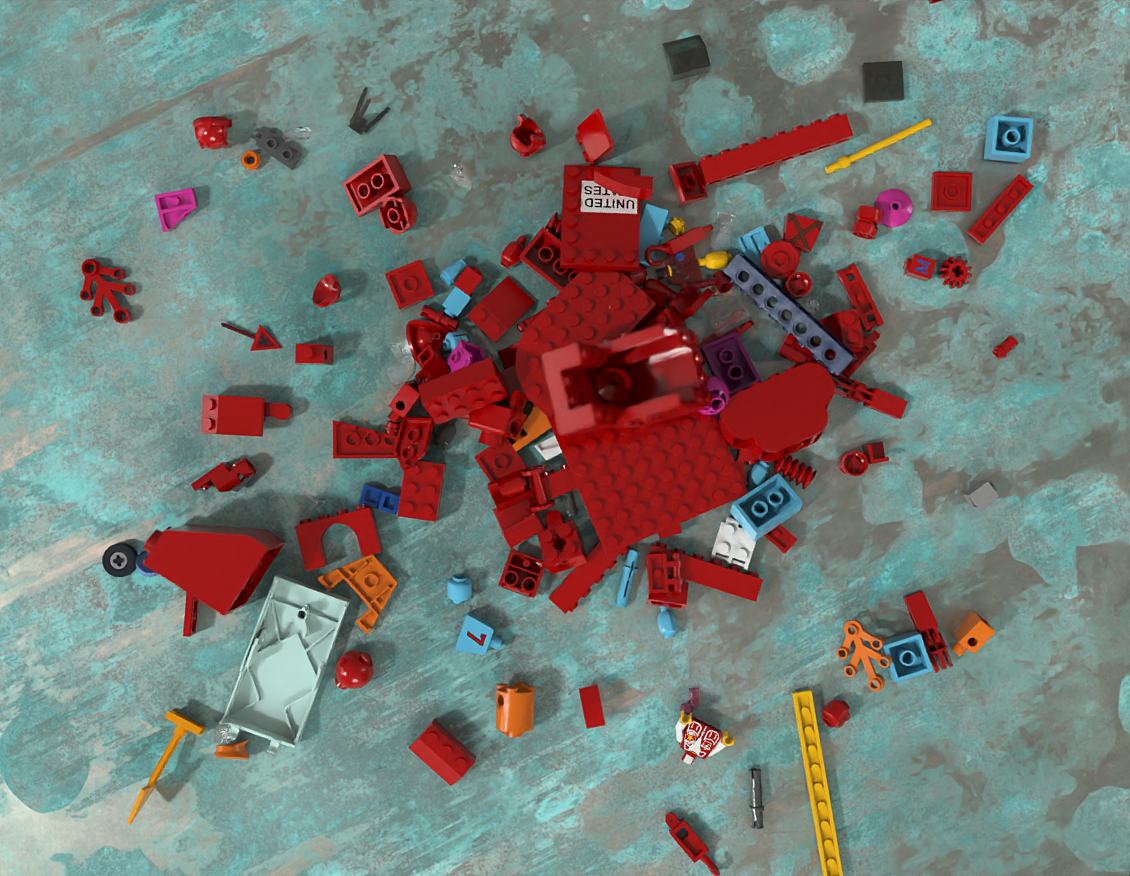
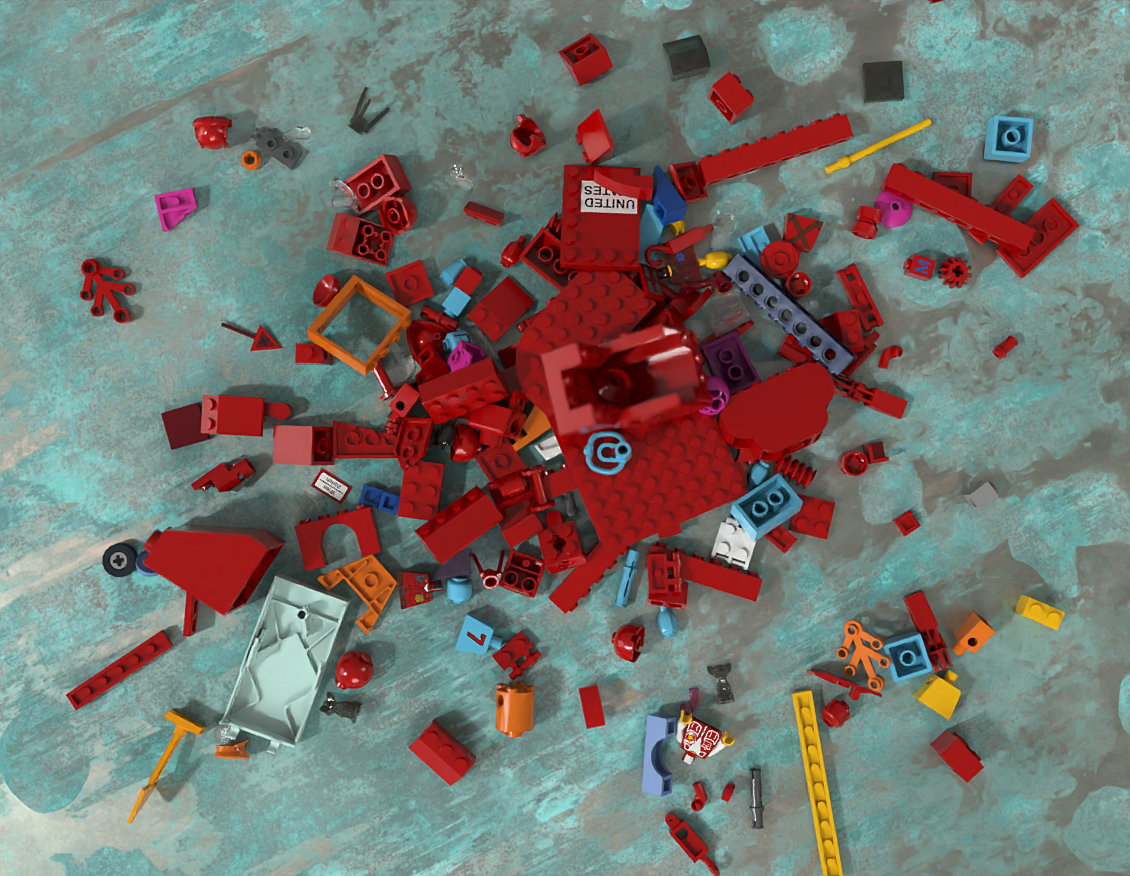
none -> red plate [66,630,174,711]
none -> dark red tile [161,403,210,450]
none -> slope [273,425,334,465]
none -> orange window [307,275,412,376]
none -> sticker [311,468,352,504]
none -> clear smoke animal [319,692,363,724]
none -> clear plant [326,176,358,210]
none -> red slope [326,212,395,267]
none -> red hose [373,357,402,402]
none -> torso [397,571,443,609]
none -> red slope [415,486,504,565]
none -> clear purple slope [433,546,475,580]
none -> red cylinder [450,424,482,463]
none -> red slope [463,201,505,227]
none -> red plant [472,550,505,590]
none -> red plate [492,631,542,681]
none -> red slope [558,33,613,86]
none -> medium azure piece [584,431,632,475]
none -> red cylinder [611,623,645,663]
none -> tile [638,263,664,301]
none -> medium blue arch [641,712,677,797]
none -> blue slope [652,165,687,226]
none -> red arm [691,781,707,812]
none -> red brick [707,71,754,126]
none -> clear smoke animal [707,663,735,705]
none -> red tile [721,782,735,803]
none -> red plate [788,493,836,540]
none -> red piece [807,669,882,700]
none -> red arm [878,345,903,369]
none -> red brick [880,163,1036,254]
none -> red tile [893,510,920,536]
none -> yellow torso [913,670,961,720]
none -> red brick [930,729,984,783]
none -> red plate [995,198,1079,279]
none -> yellow brick [1014,594,1065,630]

